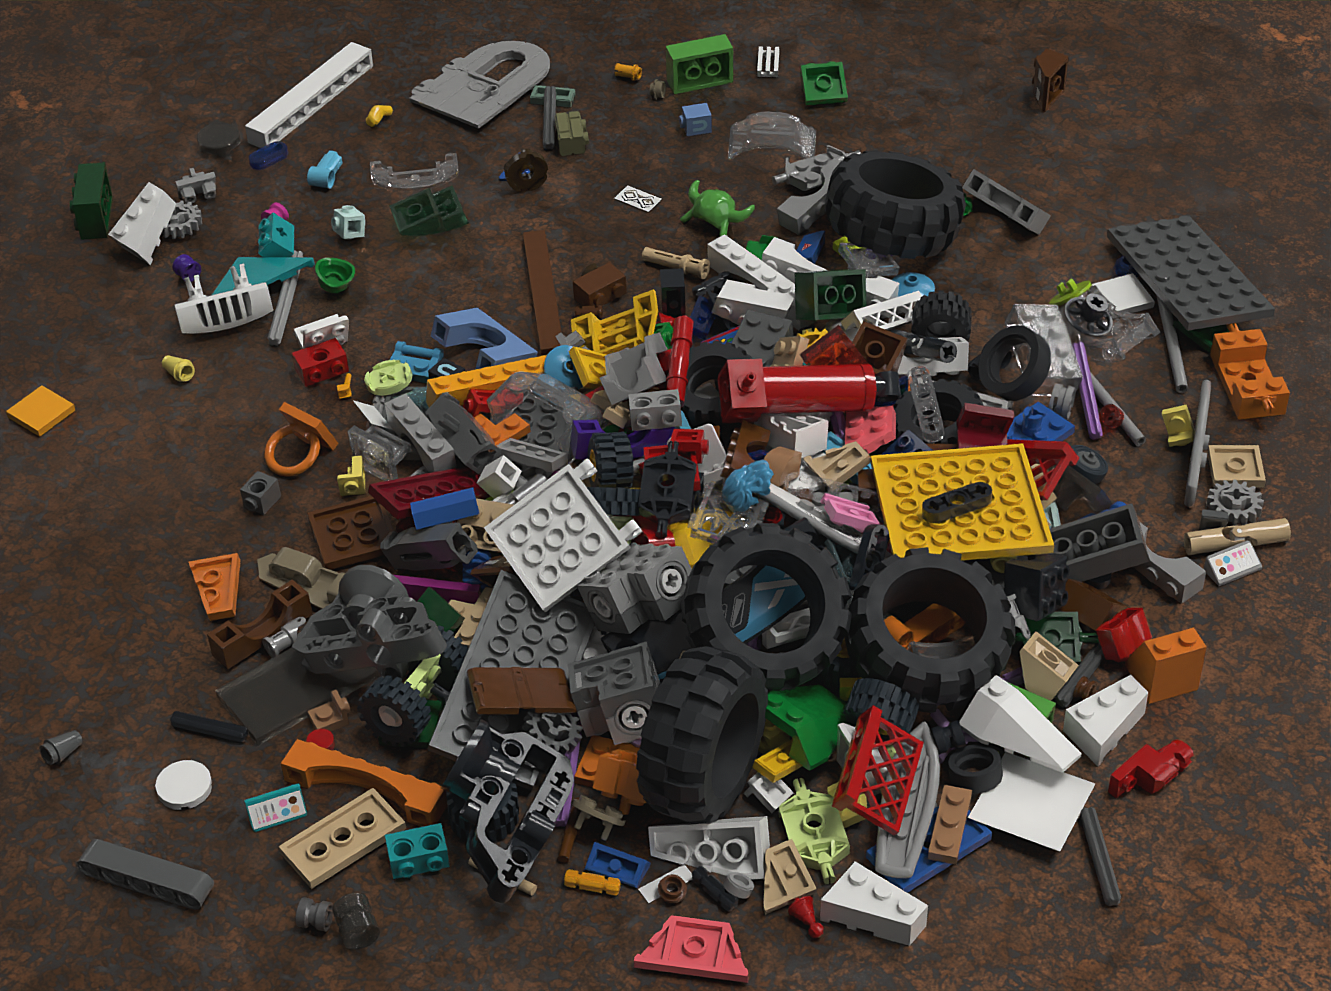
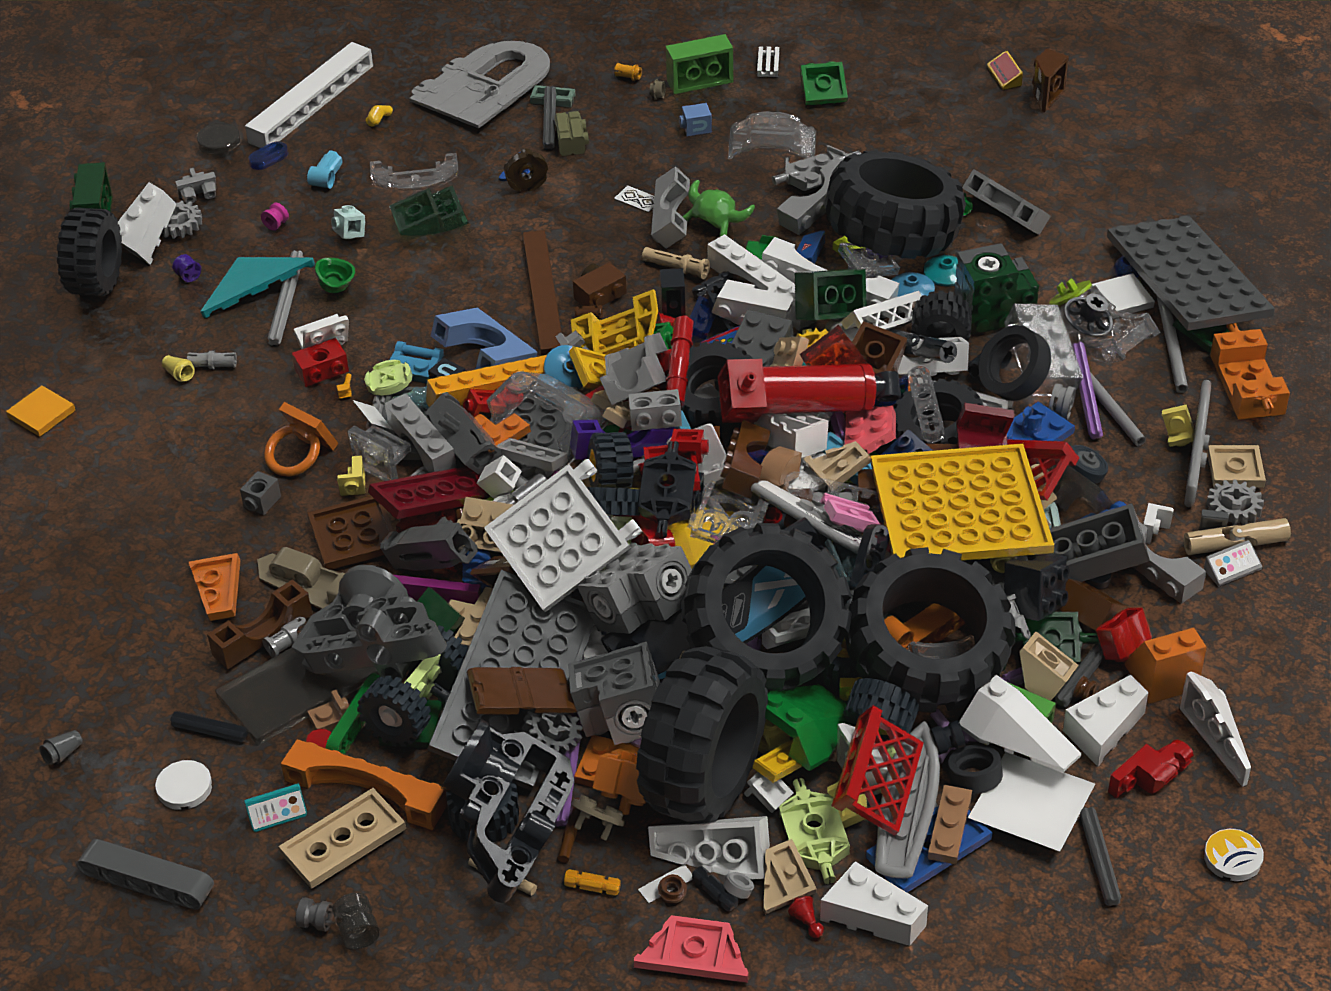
white piece [174,264,273,333] -> none
teal brick [258,213,294,257] -> none
teal brick [385,823,450,879] -> none
blue piece [410,487,480,530] -> none
blue slope [585,842,651,888] -> none
dark azure hair [722,460,774,513] -> none
black beam [922,482,992,523] -> none
clear red bush [1099,404,1124,429] -> none
none -> black tyre [57,208,122,296]
none -> light grey pin [187,351,237,369]
none -> green beam [326,673,381,755]
none -> light grey arch [651,166,690,248]
none -> teal dish [924,255,958,287]
none -> dark green piece [954,243,1039,335]
none -> slope [987,51,1023,90]
none -> white bracket [1144,503,1174,544]
none -> white wedge [1180,671,1251,787]
none -> tile [1204,829,1264,882]

